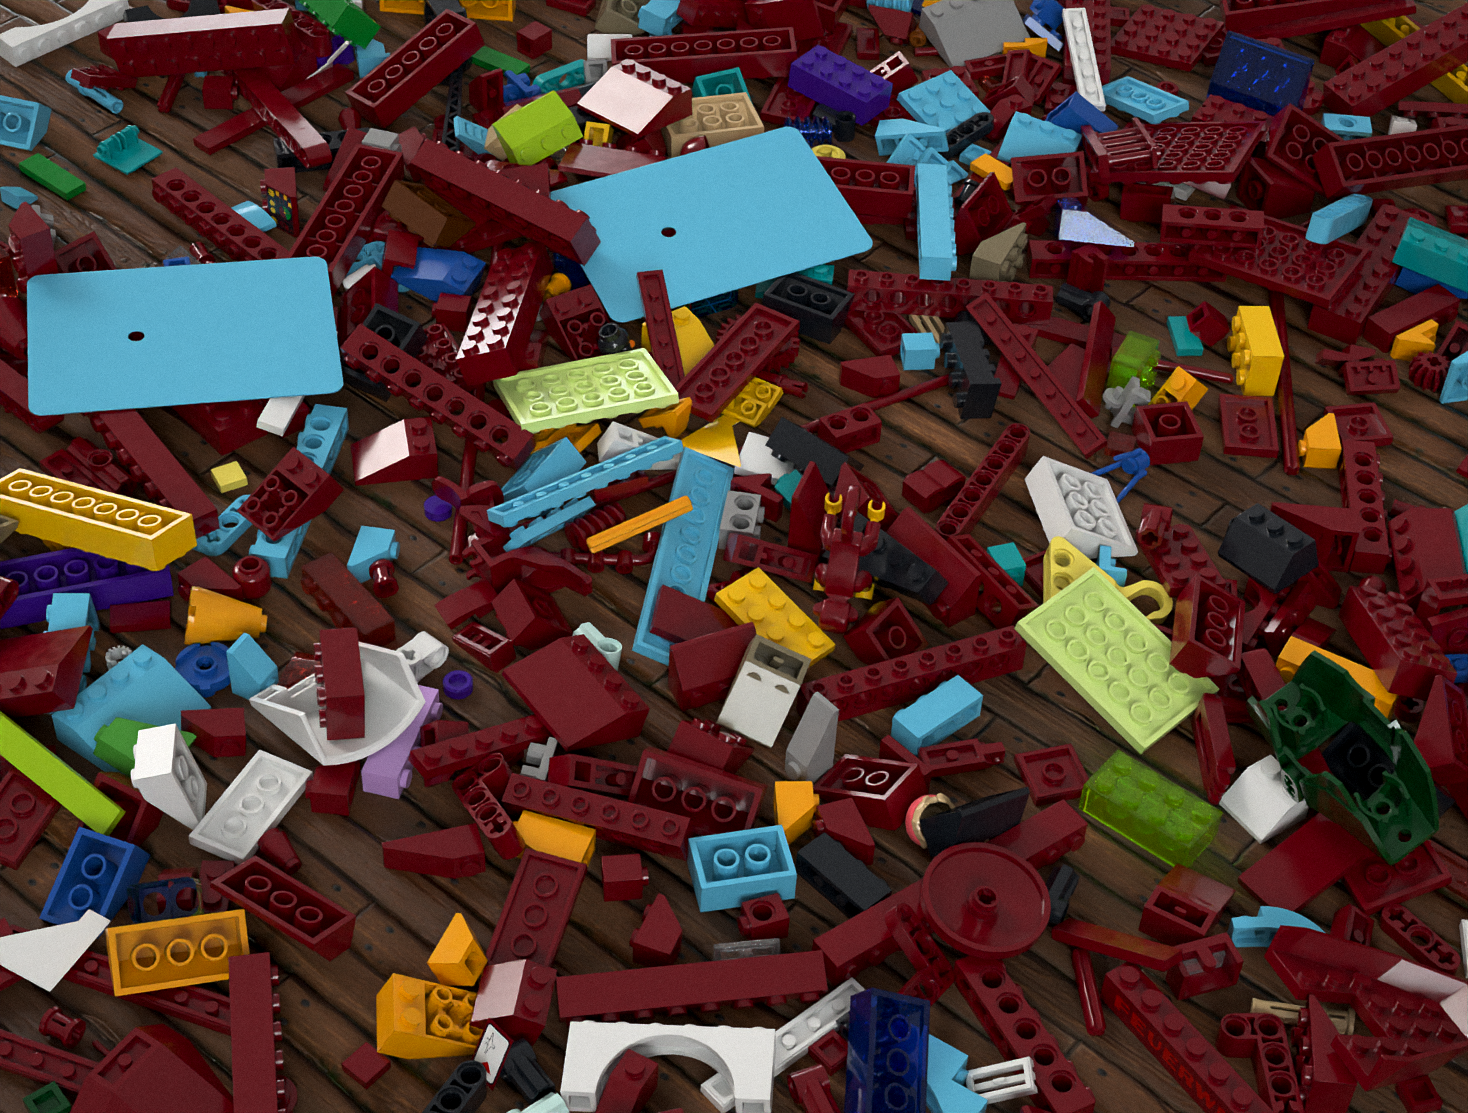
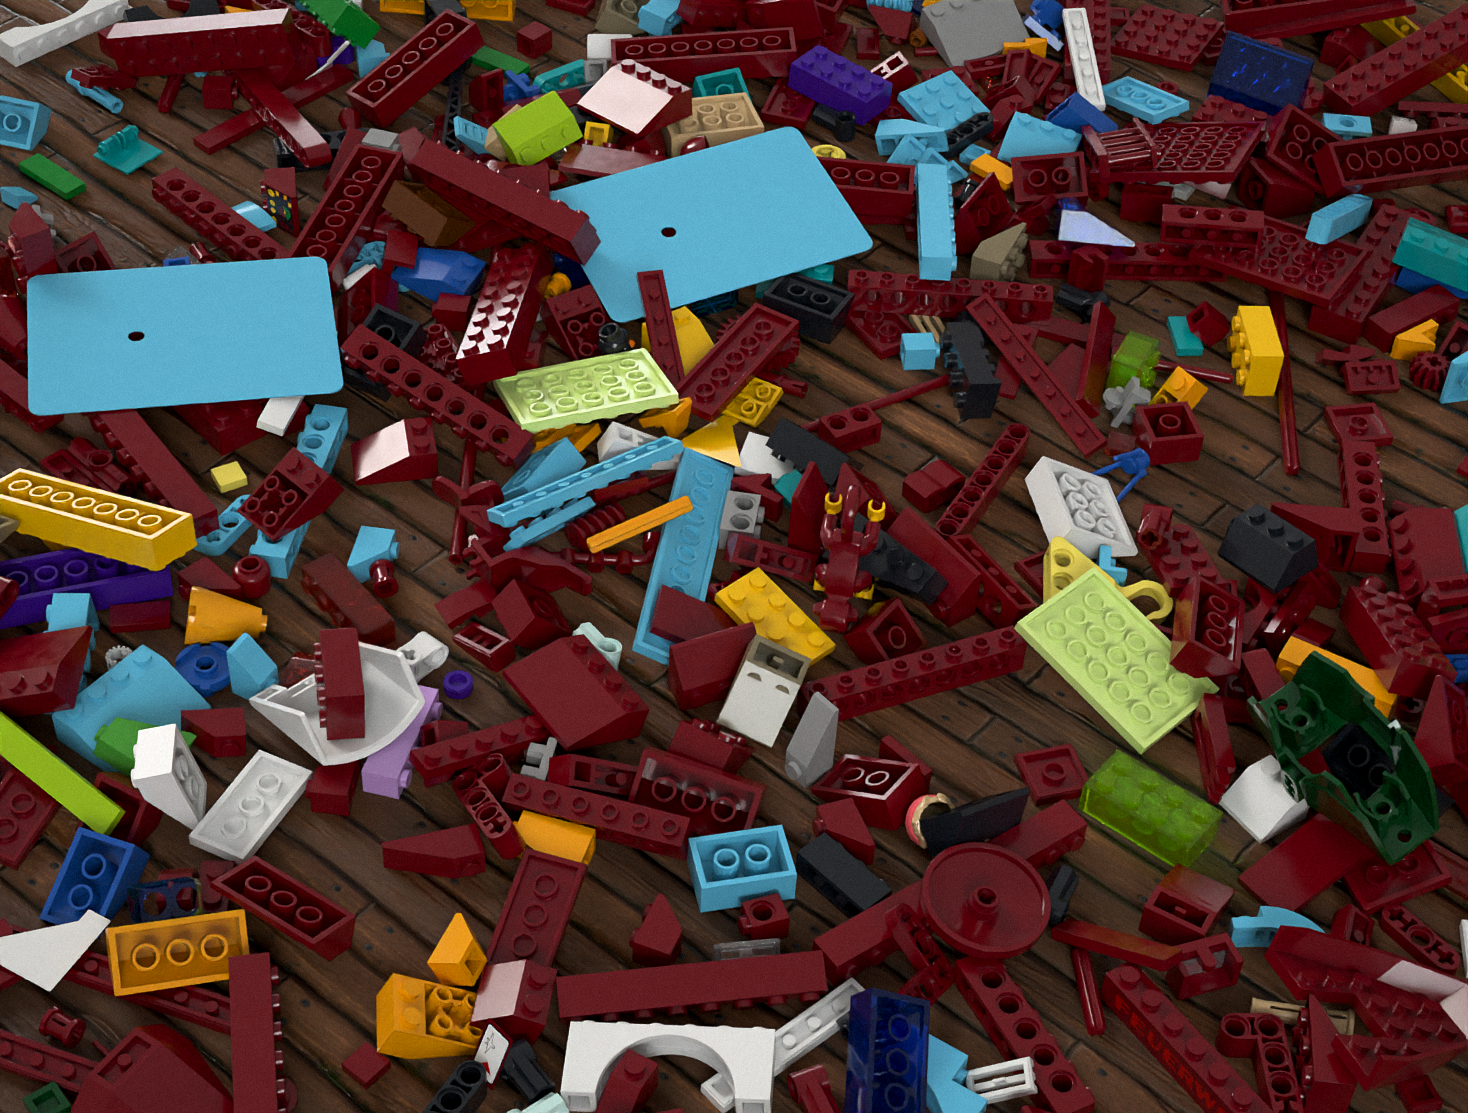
dark red cone [257,828,302,876] -> none
dark purple tile [424,495,452,522] -> none
dark red brick [601,854,649,902] -> none
light orange slope [773,781,819,846] -> none
clear blue piece [783,116,832,147] -> none
dark red tile [808,1029,856,1076] -> none
dark red slope [839,354,900,398] -> none
medium azure brick [891,675,983,757] -> none
dark red hinge [918,738,1005,778] -> none
teal brick [987,542,1026,586] -> none
dark red plate [1218,394,1279,458] -> none
light orange slope [1298,413,1342,469] -> none

